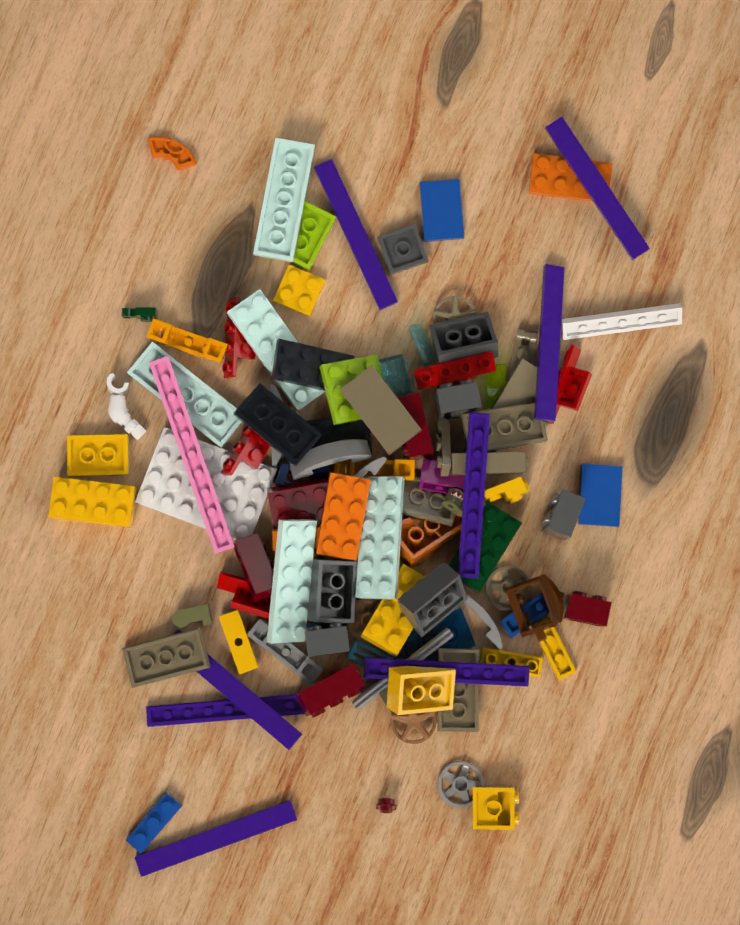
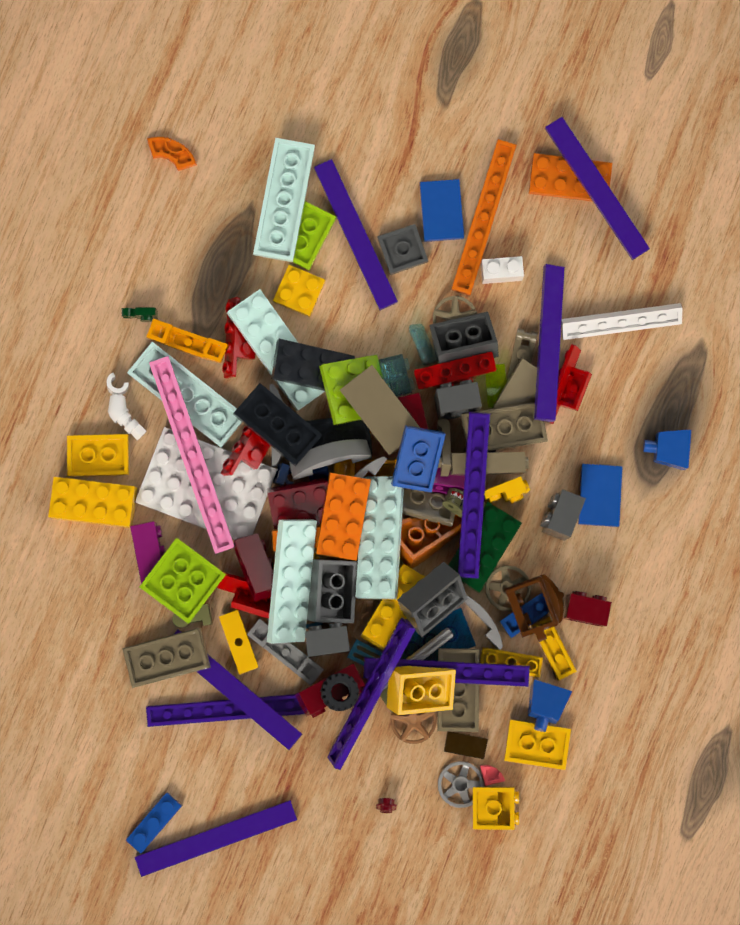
none -> magenta brick [130,521,166,584]
none -> lime plate [139,538,226,624]
none -> black tyre [320,673,359,711]
none -> dark purple tile [327,618,416,770]
none -> blue tile [391,425,446,493]
none -> dark brown tile [444,731,488,759]
none -> orange plate [451,139,517,296]
none -> coral tile [480,765,505,786]
none -> white brick [481,256,524,284]
none -> yellow plate [504,720,571,770]
none -> blue torso [528,679,572,732]
none -> blue torso [643,430,691,470]

